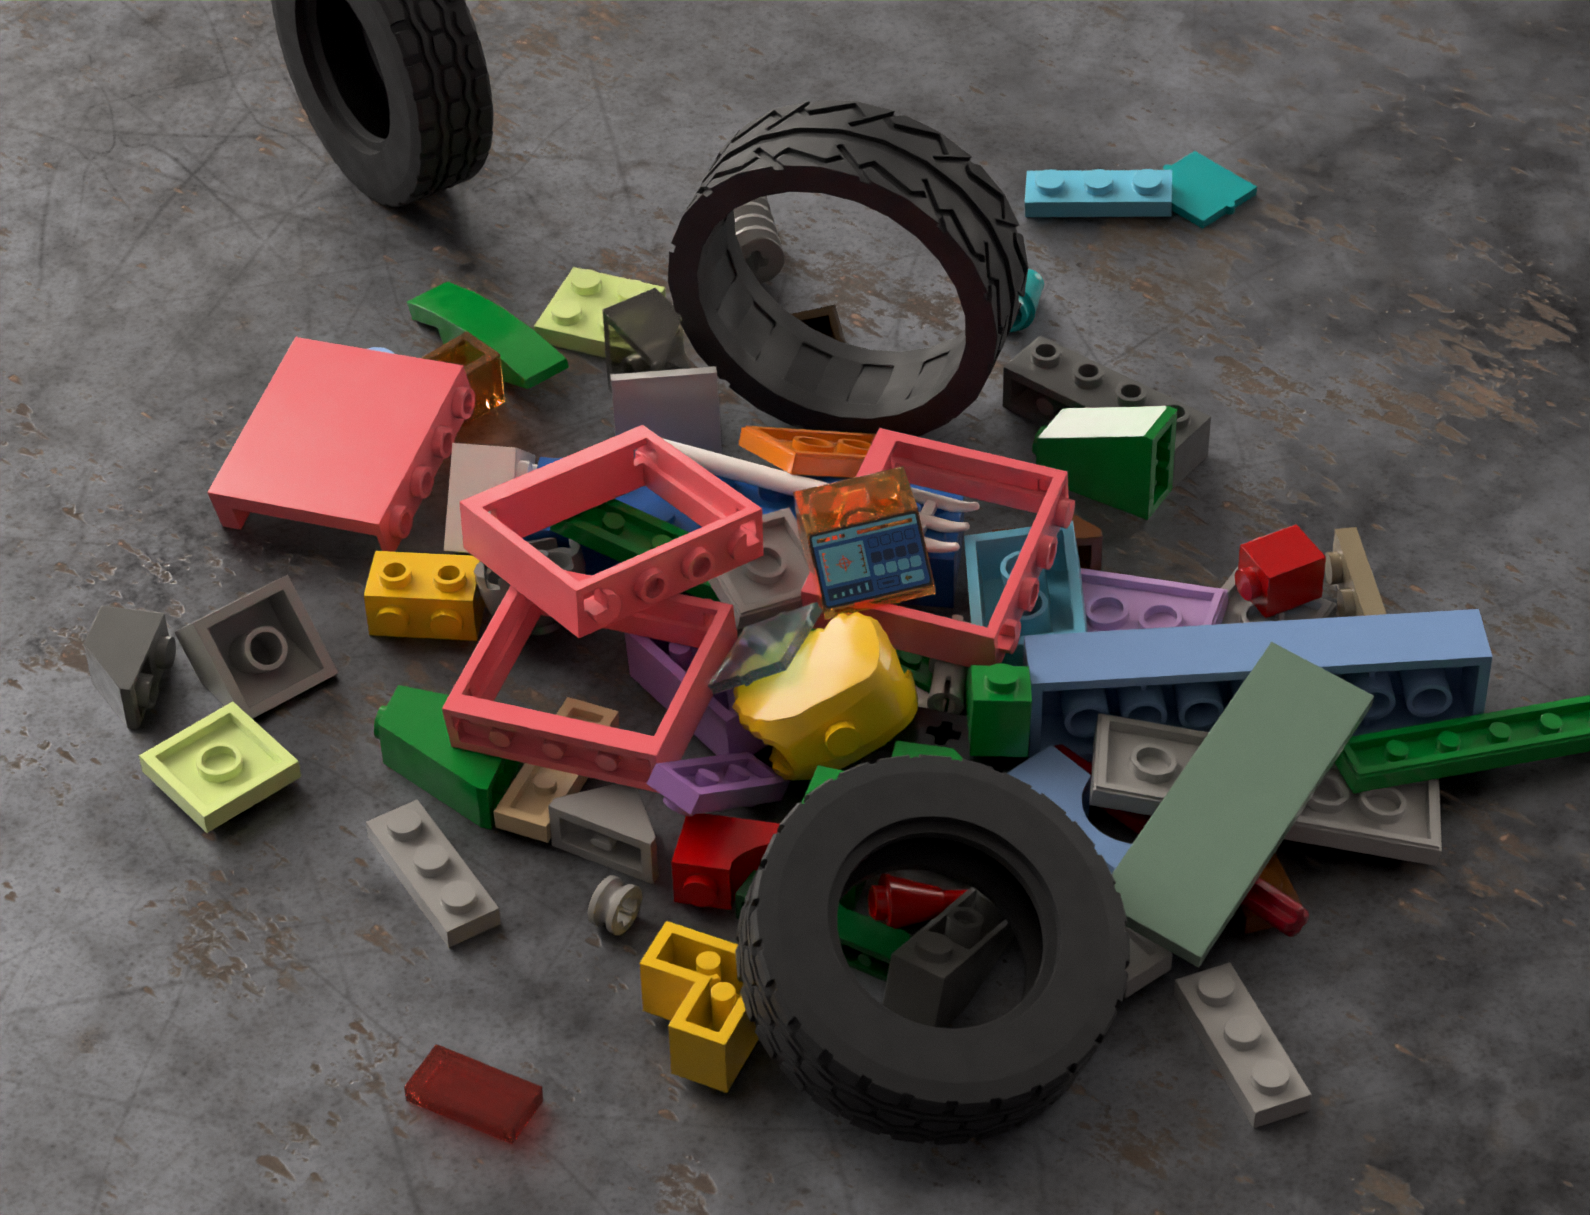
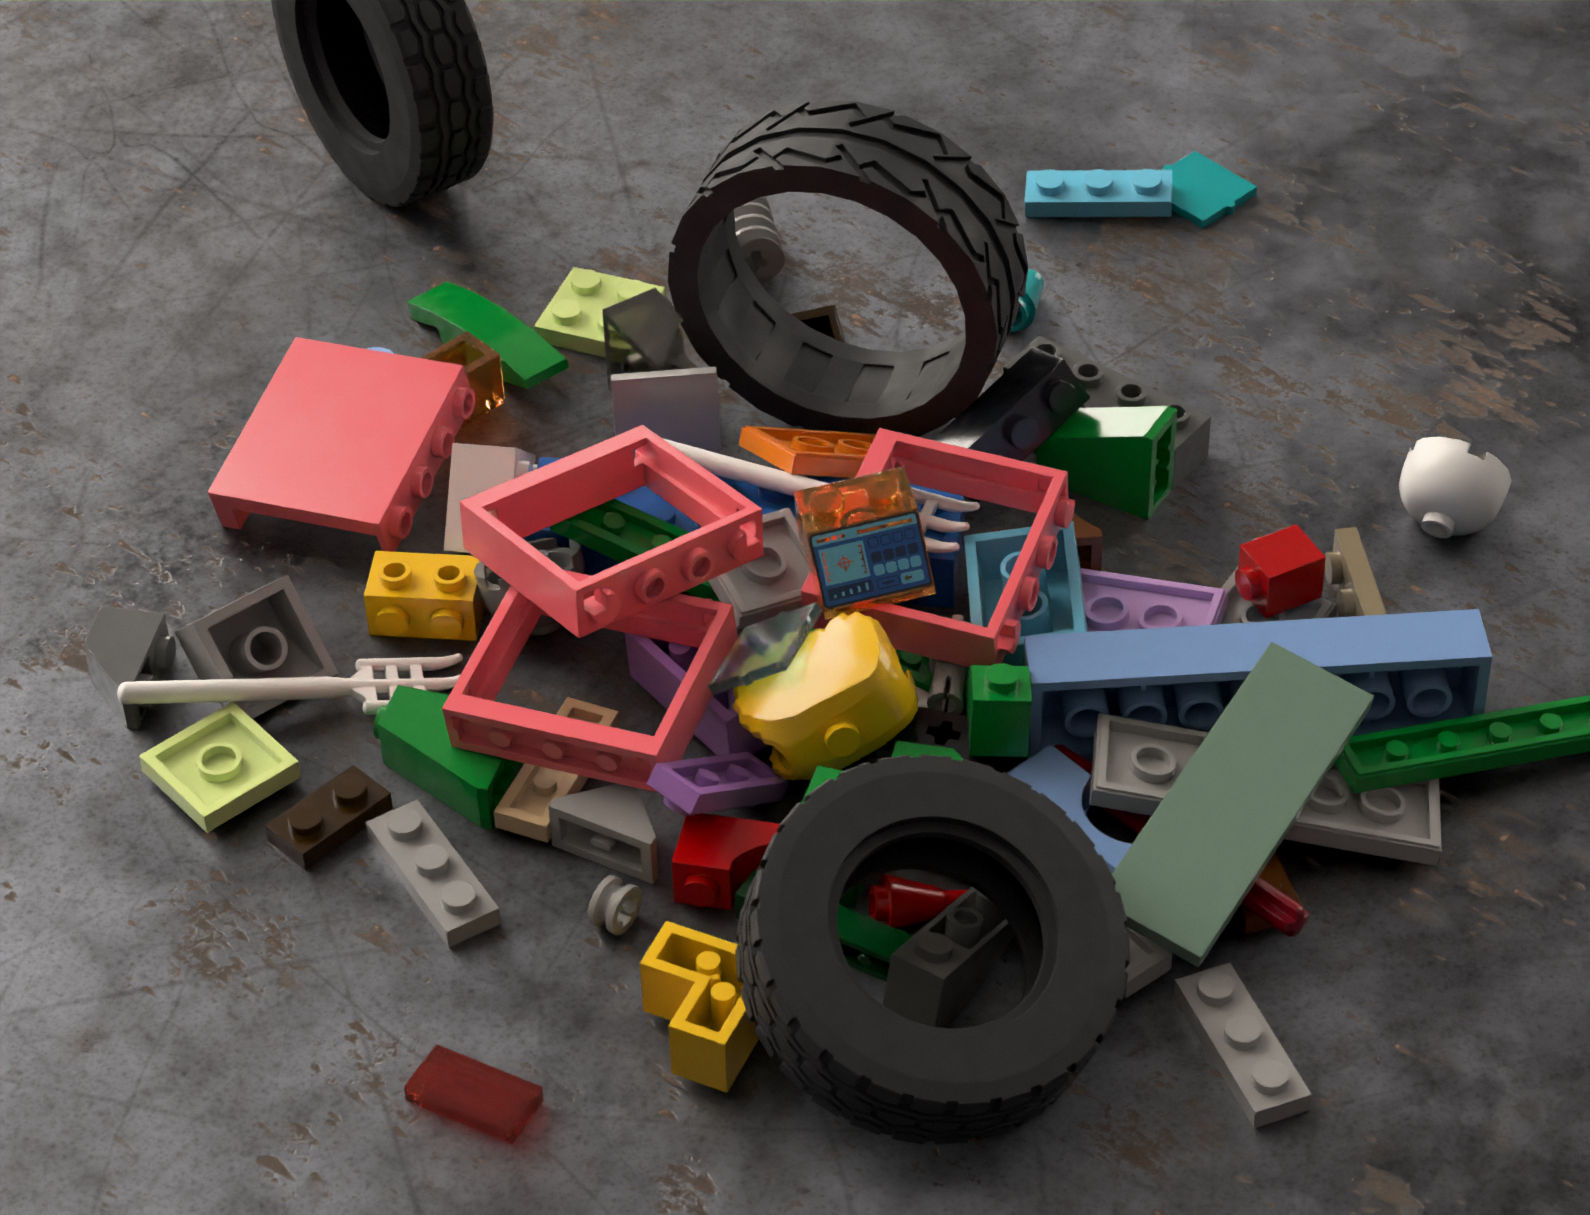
none -> white piece [117,653,463,715]
none -> dark brown plate [265,765,393,870]
none -> black brick [933,347,1091,502]
none -> white cylinder [1399,437,1512,538]

